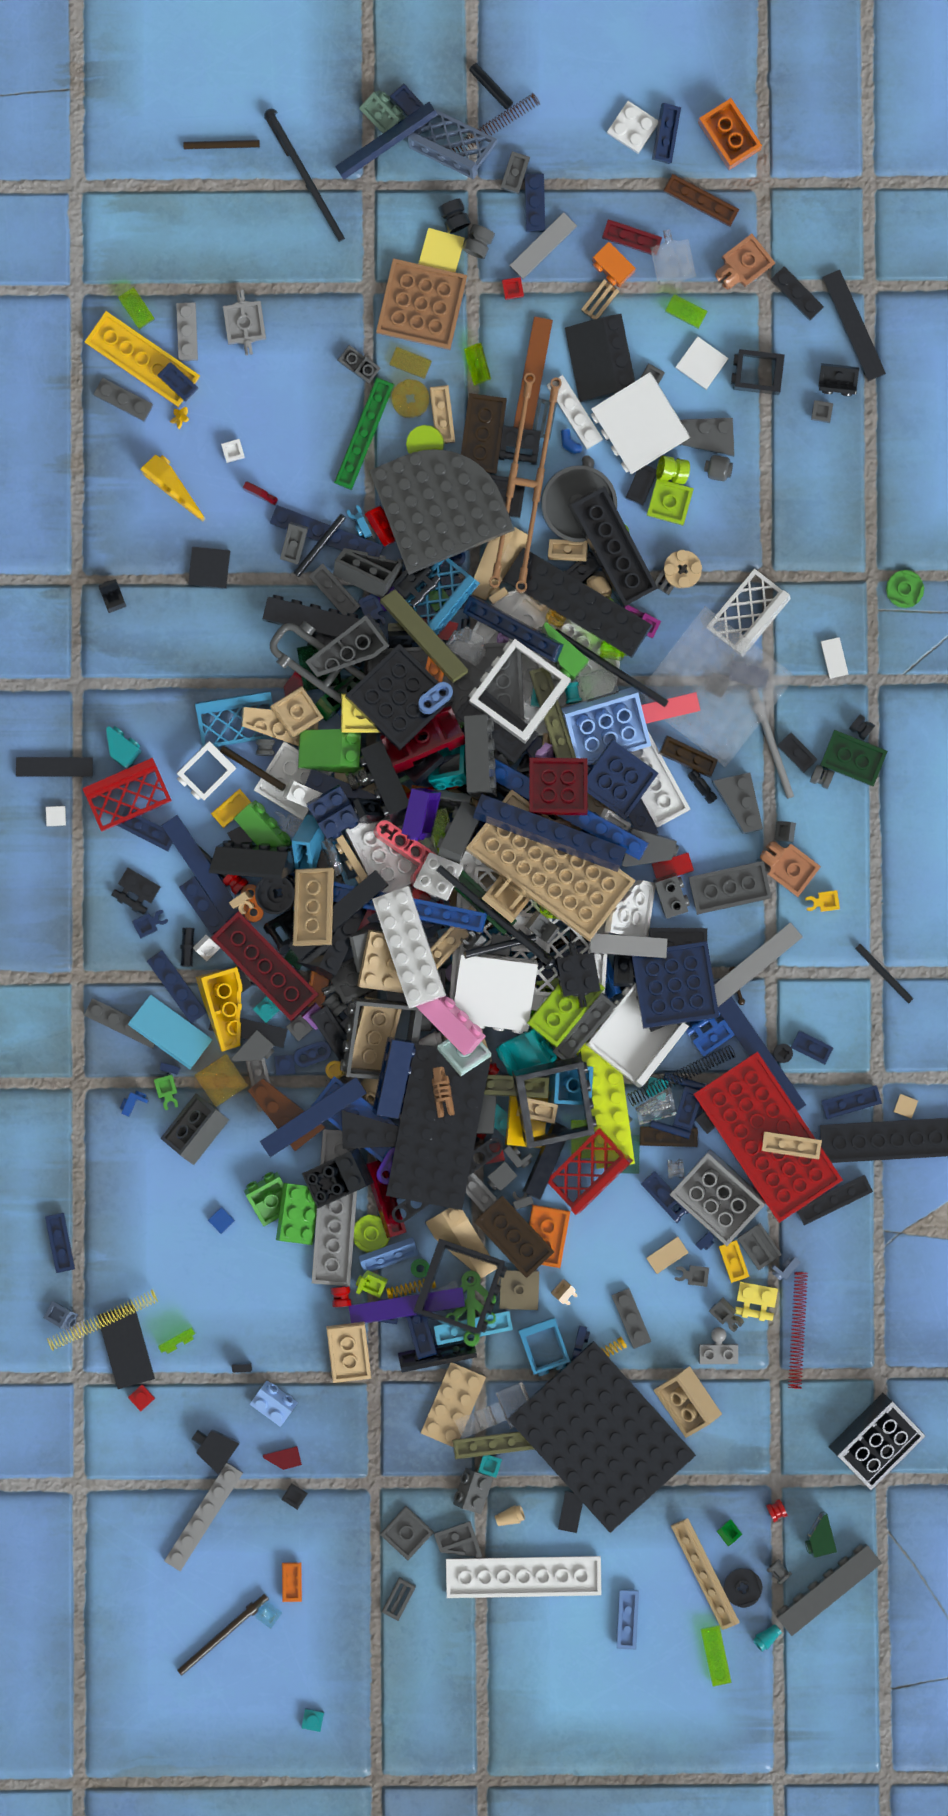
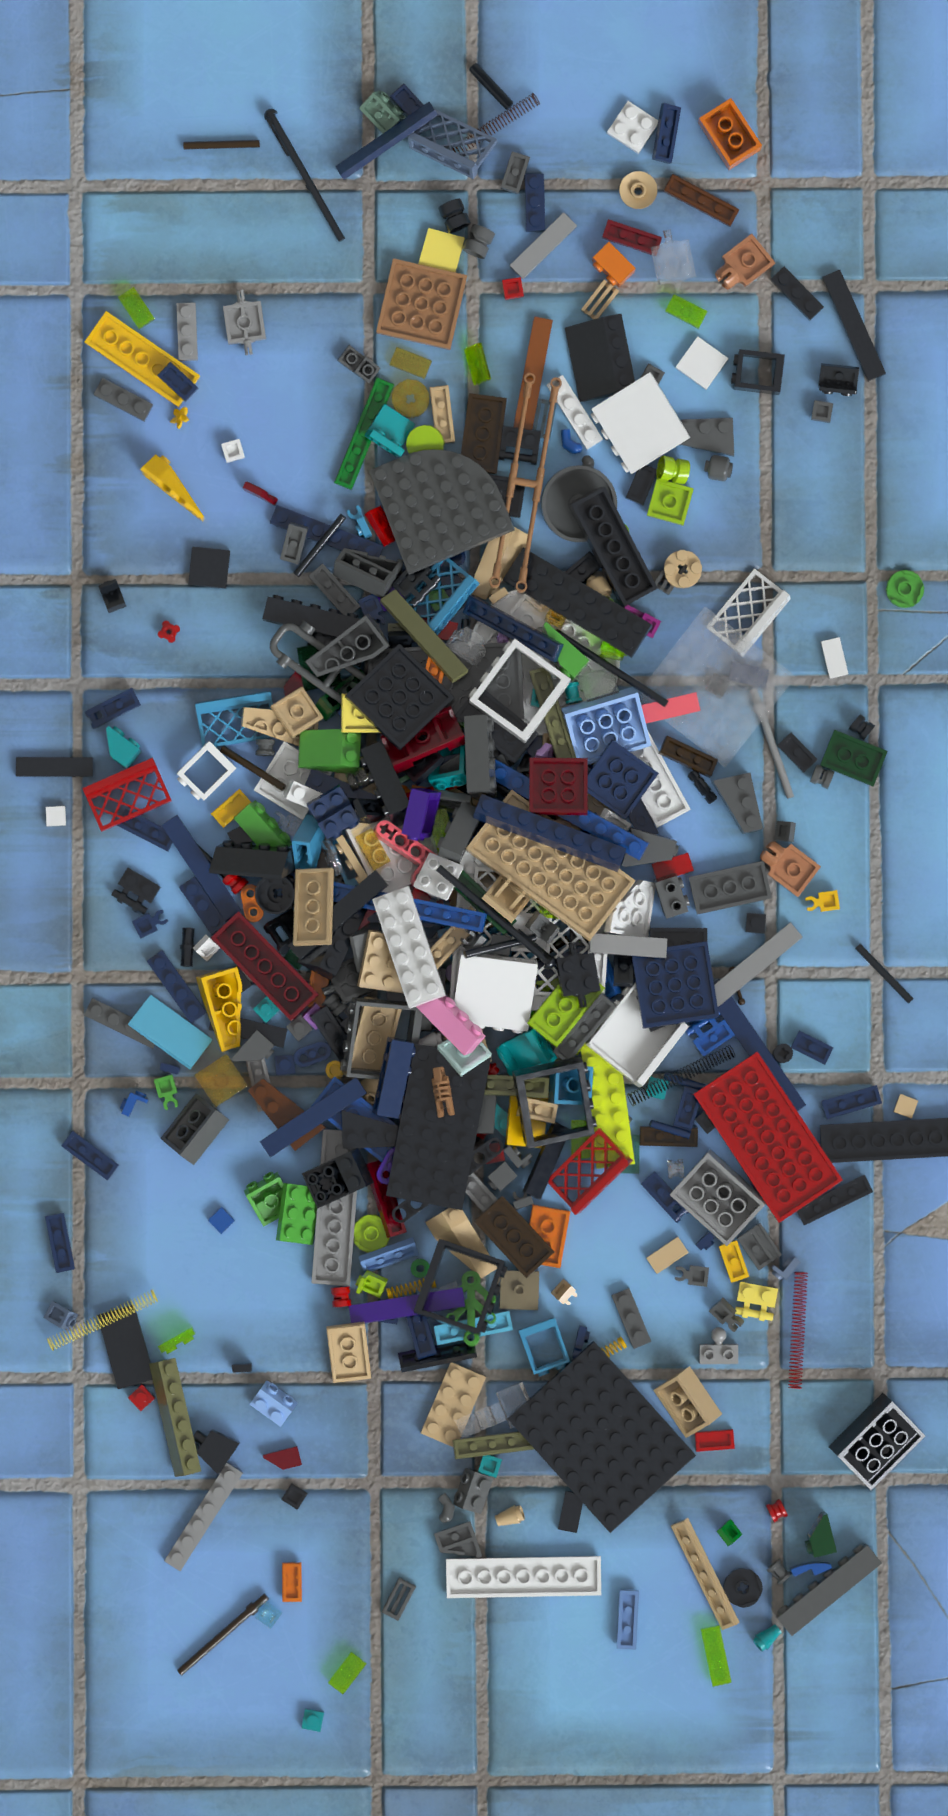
tan tile [229,891,254,914] -> none
dark grey tile [380,1506,434,1561] -> none
medium blue plate [418,682,453,714] -> none
tan plate [548,539,588,561] -> none
clear wing [635,1087,676,1125] -> none
tan plate [761,1132,822,1159] -> none
none -> dark blue plate [61,1131,119,1181]
none -> dark blue plate [85,688,141,729]
none -> olive brick [149,1358,201,1477]
none -> red plate [158,621,180,643]
none -> clear neon green plate [328,1651,367,1694]
none -> clear yellow tile [354,828,390,871]
none -> teal bracket [364,404,415,457]
none -> dark grey arm [438,1493,455,1523]
none -> tan dish [619,171,657,209]
none -> red tile [694,1429,735,1452]
none -> black plate [745,913,766,934]
none -> blue slope [789,1562,832,1577]

